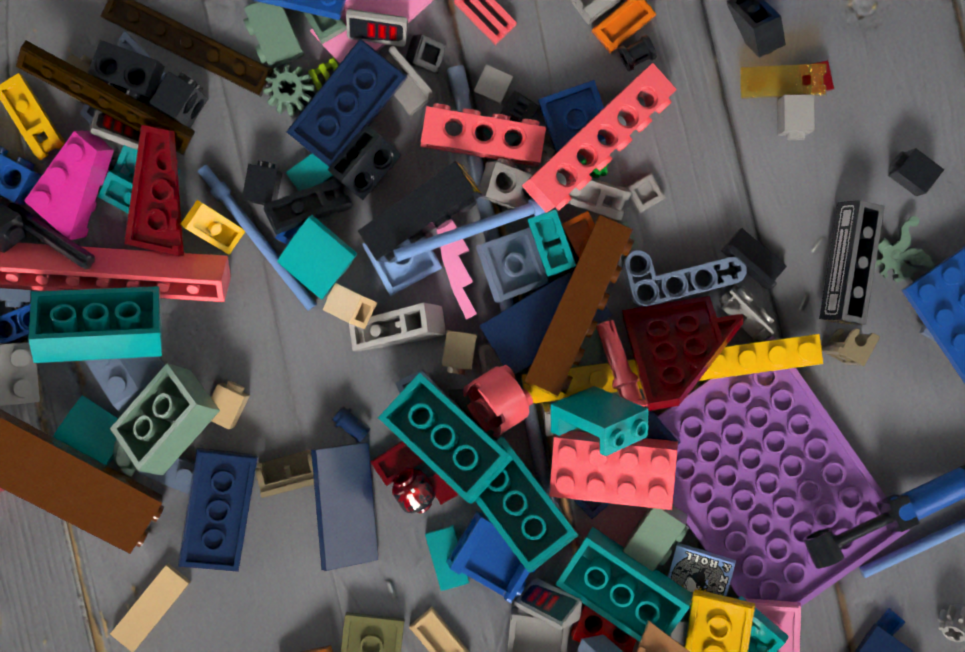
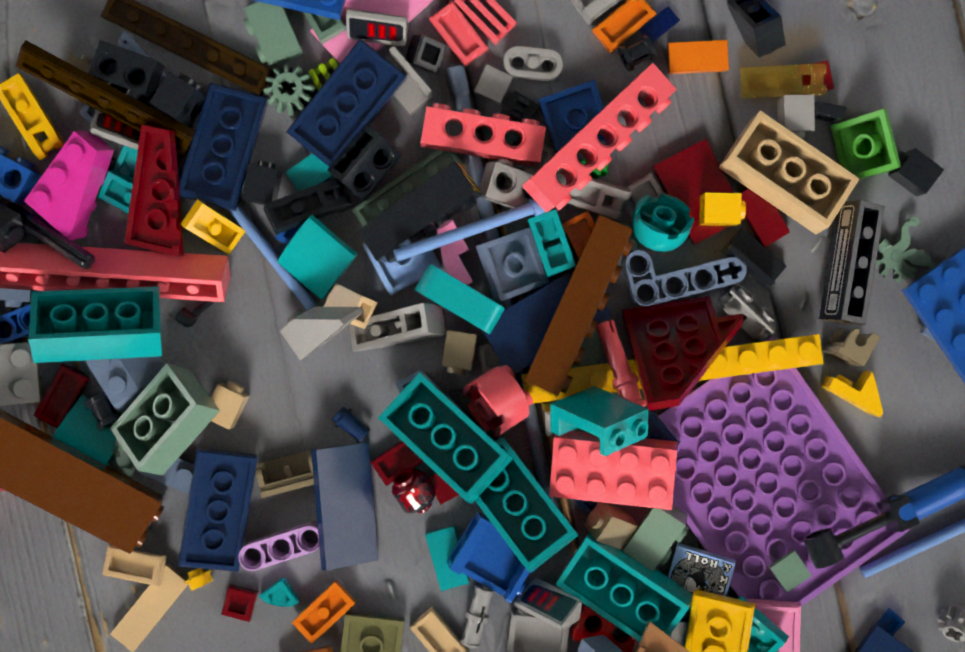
none -> dark red tile [33,363,90,429]
none -> black bush [84,392,122,431]
none -> tan tile [102,545,167,586]
none -> black hand [175,301,214,327]
none -> dark blue tile [179,83,268,211]
none -> yellow plate [184,568,214,591]
none -> dark red tile [221,584,259,622]
none -> lavender beam [238,521,319,571]
none -> teal tile [258,577,301,607]
none -> light grey slope [280,307,364,360]
none -> orange plate [292,580,356,644]
none -> sand green tile [351,150,465,226]
none -> teal beam [414,264,505,334]
none -> coral tile [429,1,488,67]
none -> light grey pin [460,585,494,649]
none -> light grey plate [503,46,563,81]
none -> dark tan brick [584,502,639,550]
none -> teal cylinder [632,194,694,252]
none -> clear blue piece [640,6,680,44]
none -> dark red tile [652,139,747,245]
none -> orange tile [667,40,729,74]
none -> yellow brick [699,192,746,226]
none -> tan brick [718,110,860,235]
none -> dark red tile [741,189,790,247]
none -> sand green tile [768,549,812,593]
none -> black tile [814,101,847,123]
none -> yellow slope [821,370,883,417]
none -> bright green slope [830,108,901,179]

